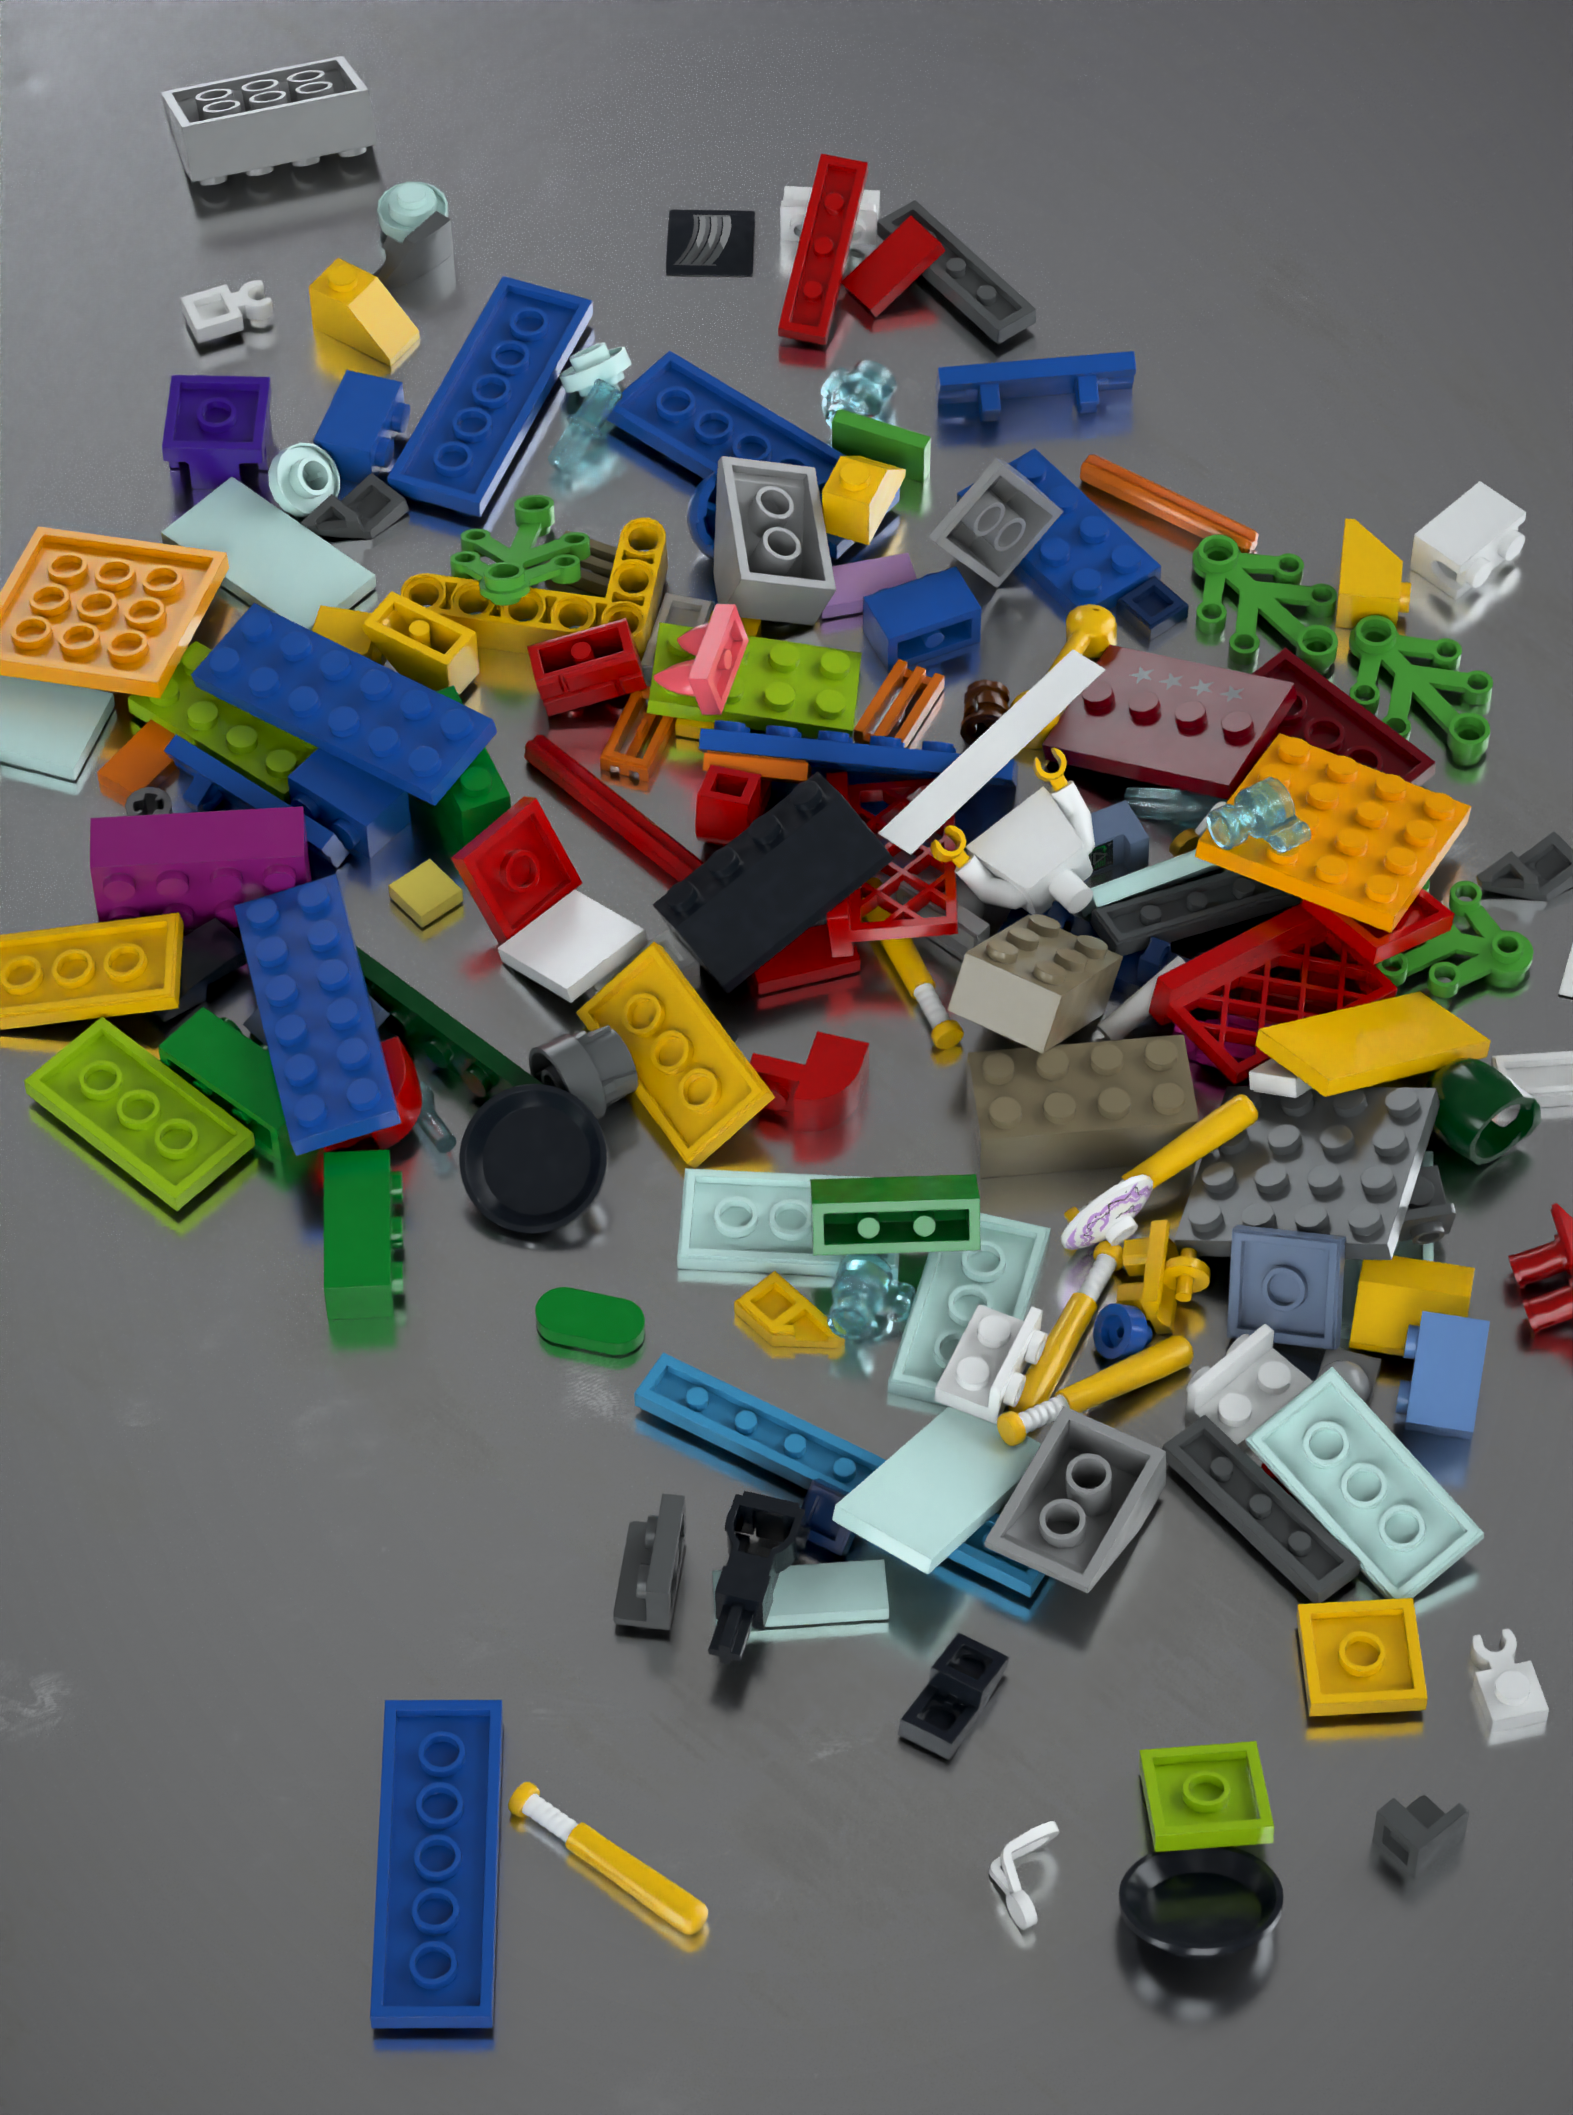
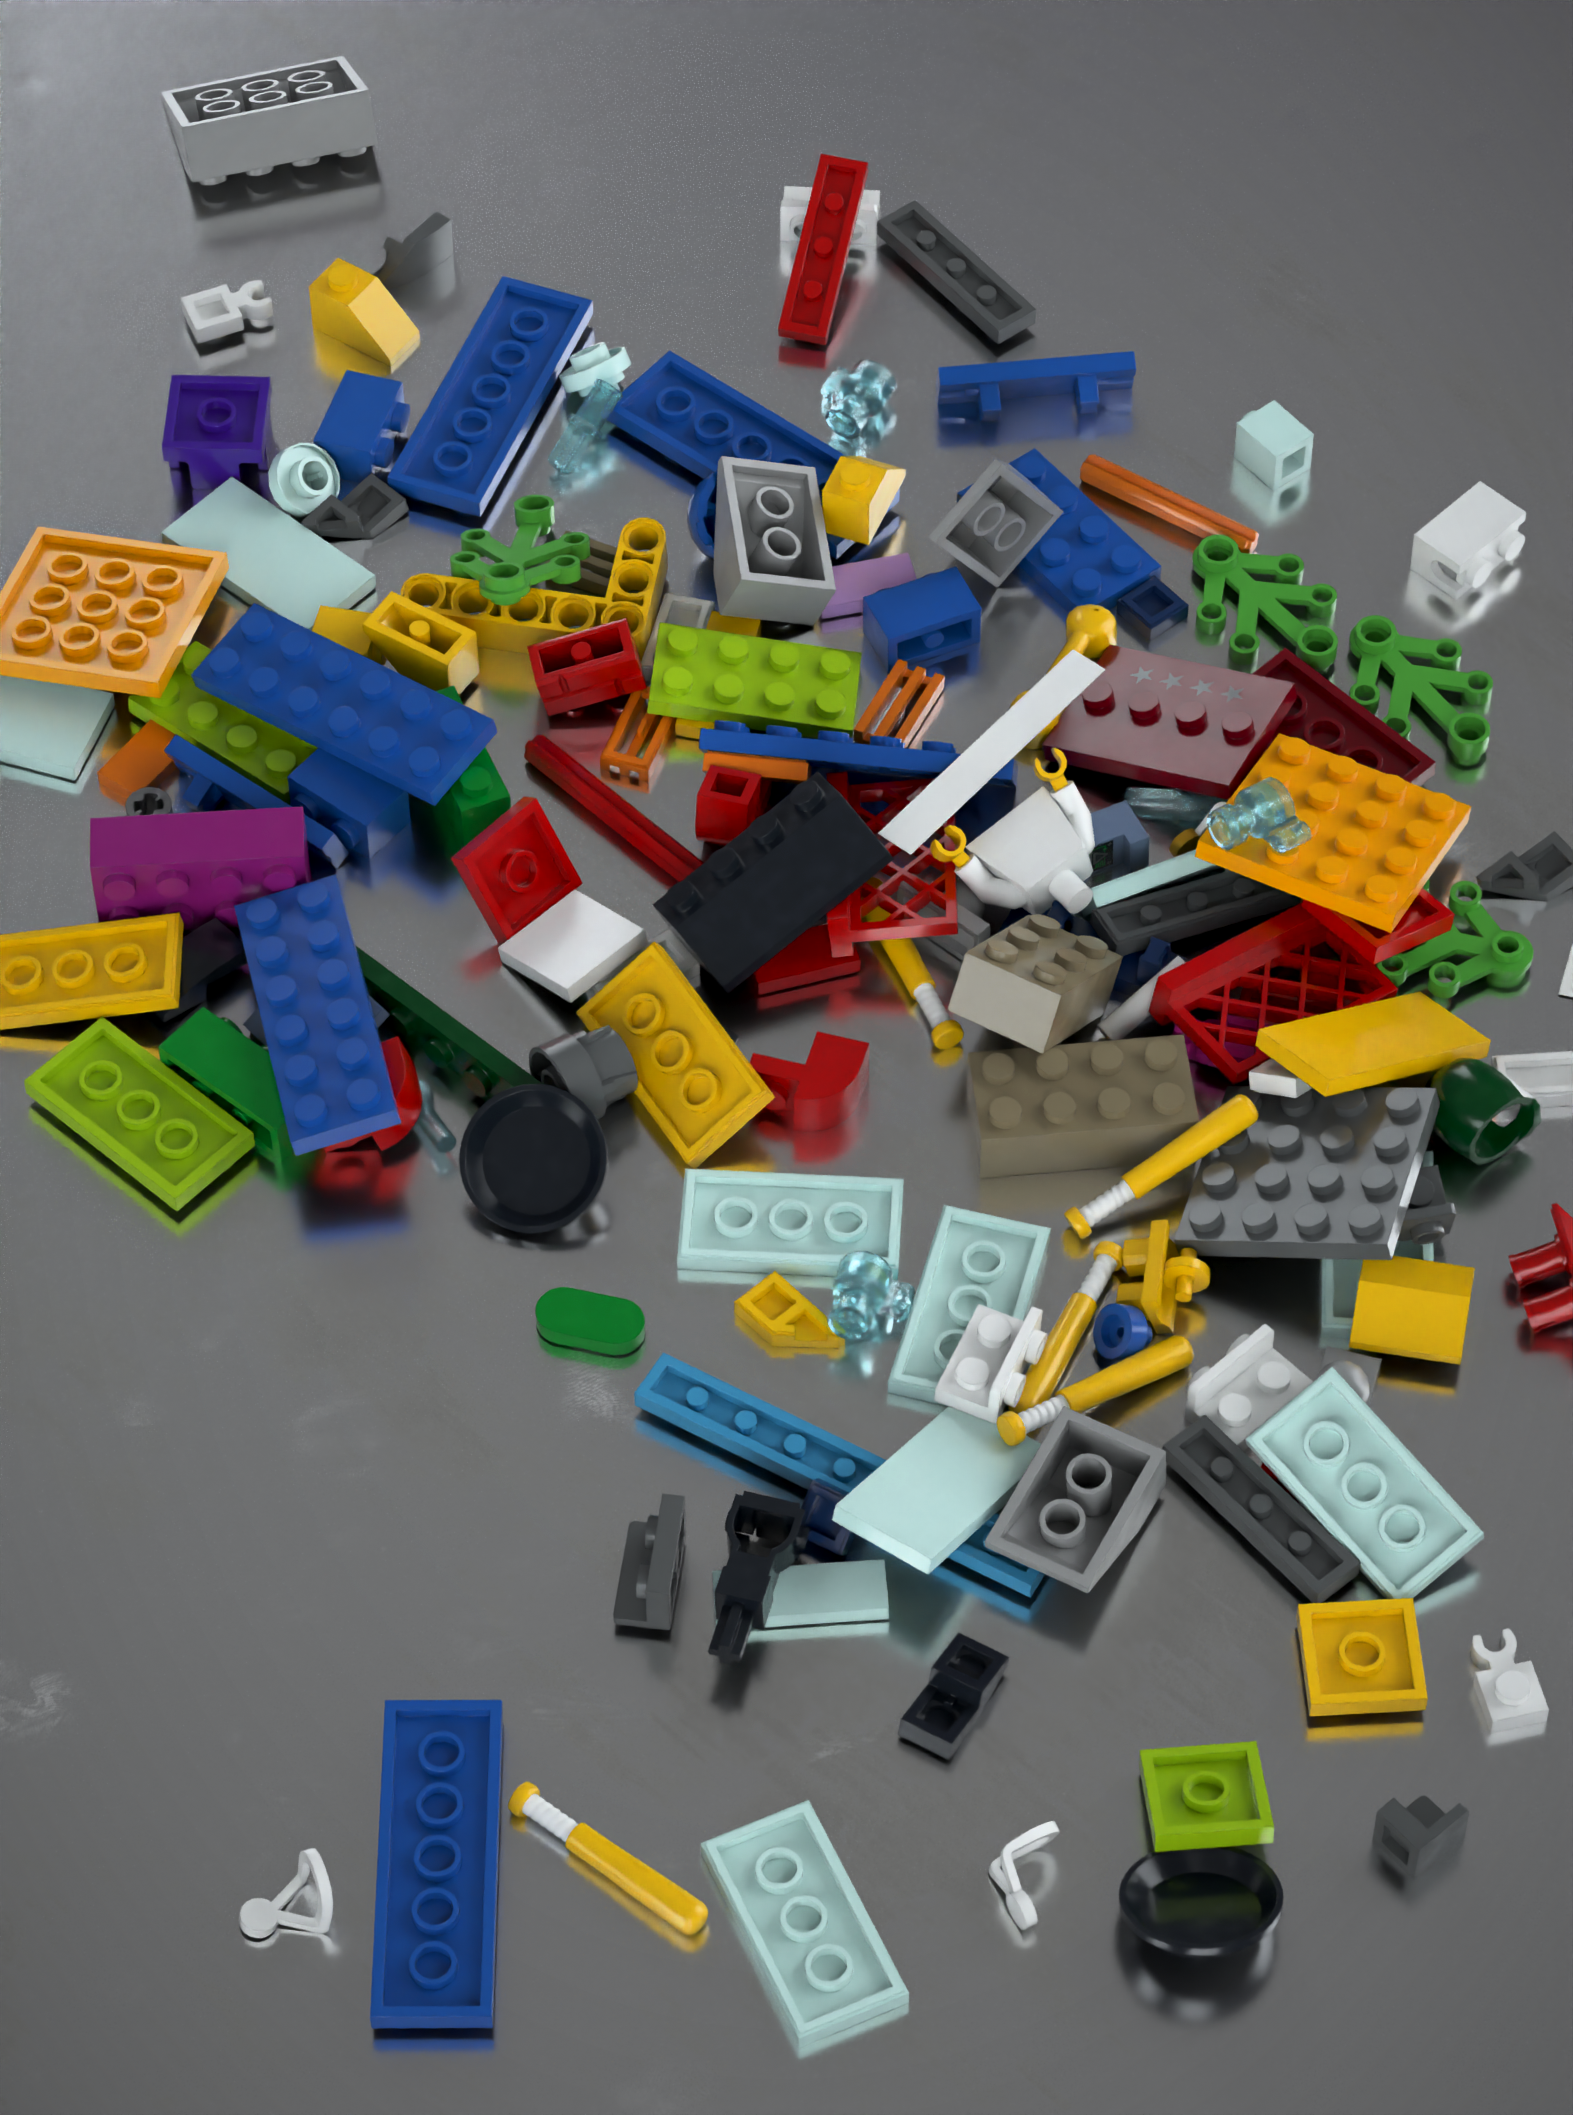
green brick [324,1150,404,1320] -> none
light aqua plate [377,182,449,243] -> none
light yellow tile [388,859,463,928] -> none
coral tile [654,604,749,715] -> none
black sticker [666,209,755,277] -> none
green brick [810,1174,981,1256] -> none
bright green tile [832,409,931,483] -> none
red tile [841,215,946,318] -> none
reddish brown bush [960,679,1010,746] -> none
white dish [1061,1174,1153,1250] -> none
sand blue tile [1227,1225,1346,1350] -> none
yellow slope [1335,518,1411,629] -> none
medium blue brick [1395,1311,1490,1440] -> none
none -> white piece [239,1848,333,1938]
none -> light aqua tile [700,1800,909,2048]
none -> light aqua brick [1234,400,1314,491]

